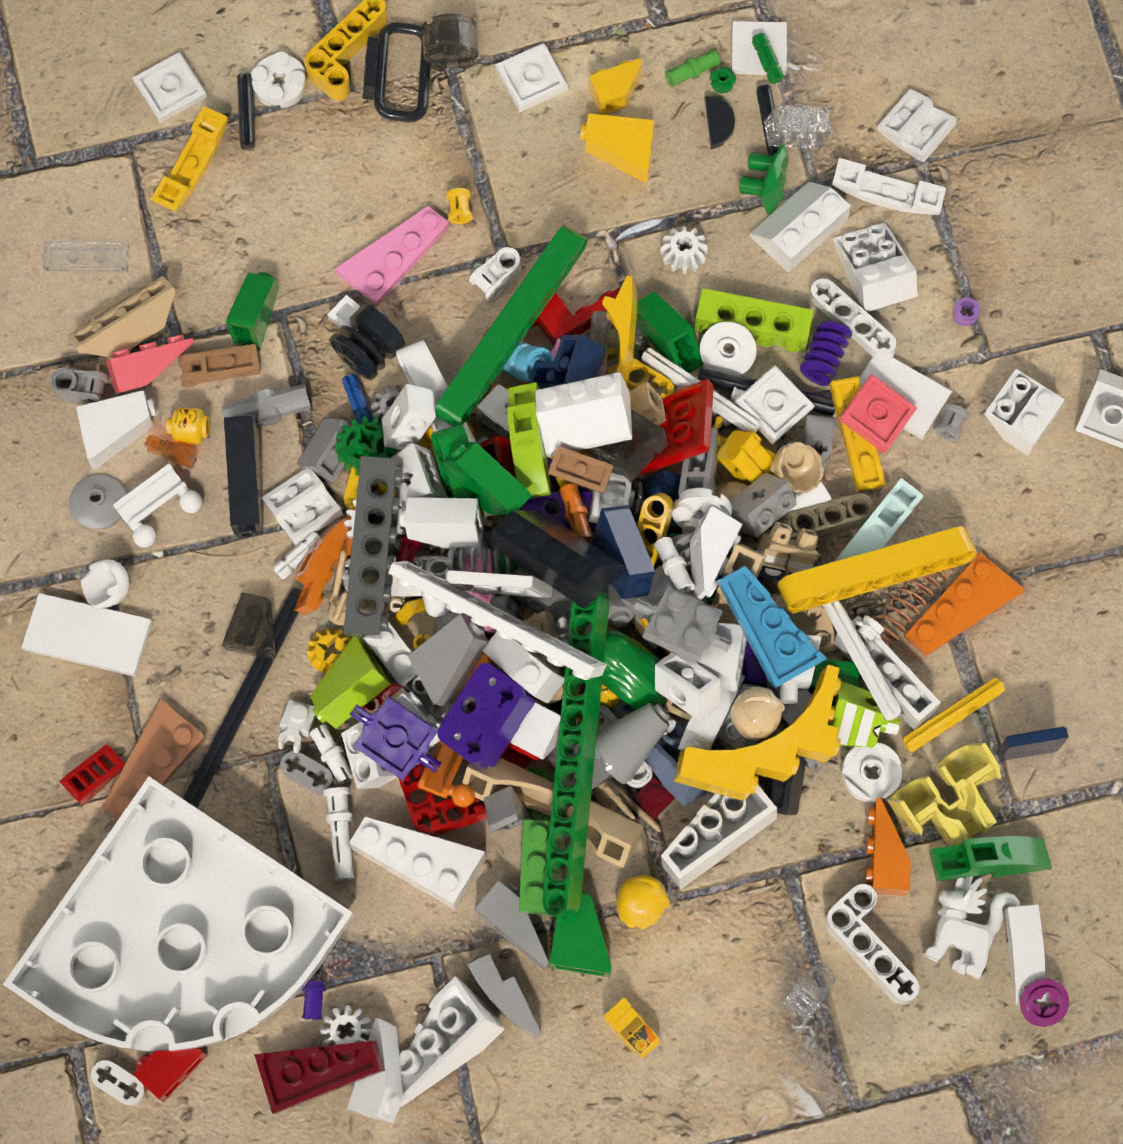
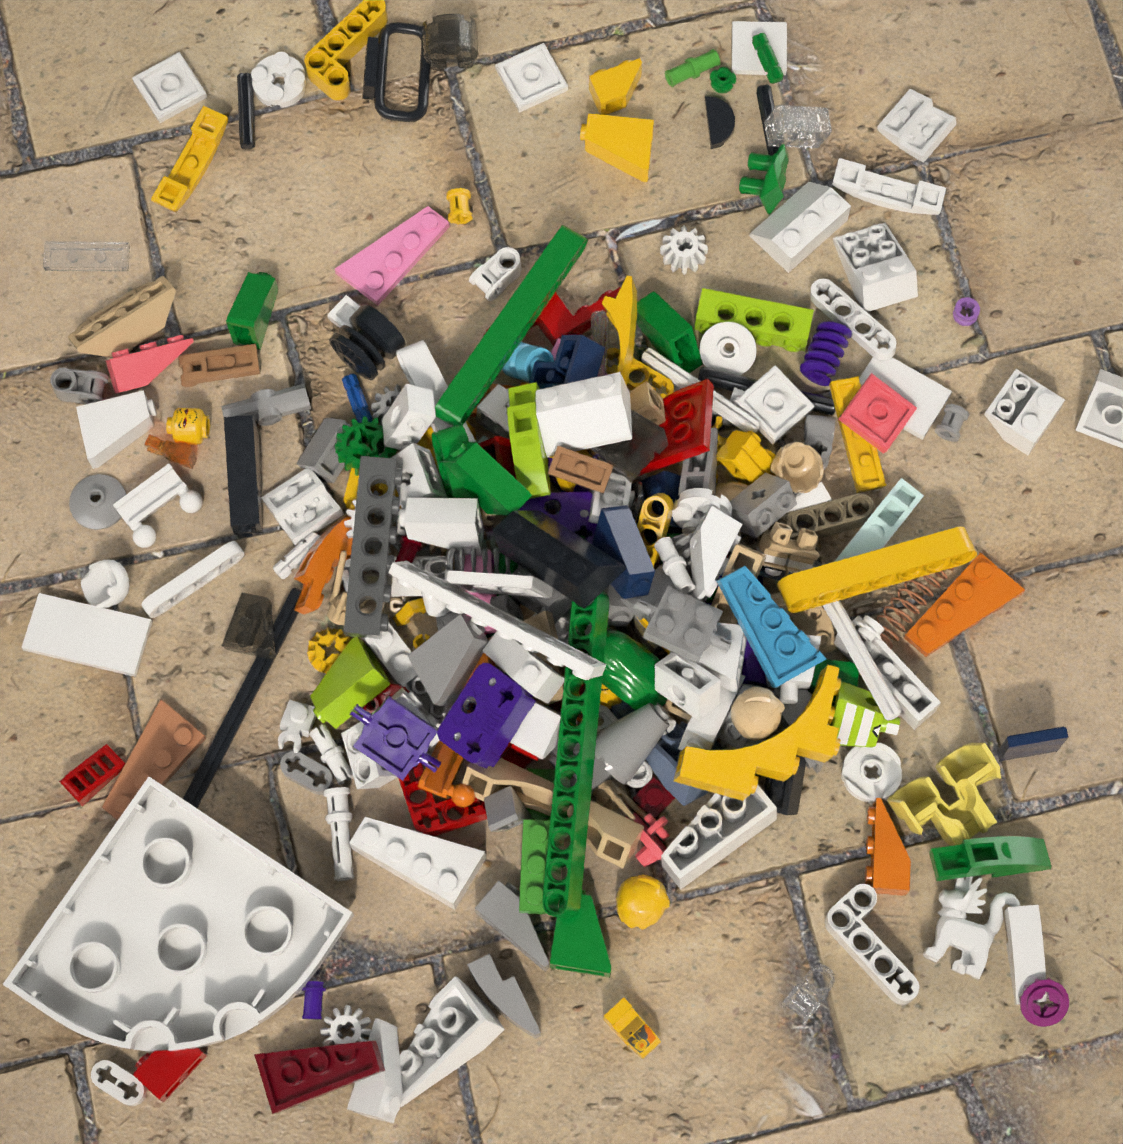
orange pin [559,484,593,542] -> none
yellow axle [902,678,1005,752] -> none
none -> white beam [142,541,244,618]
none -> coral hips [625,813,670,867]

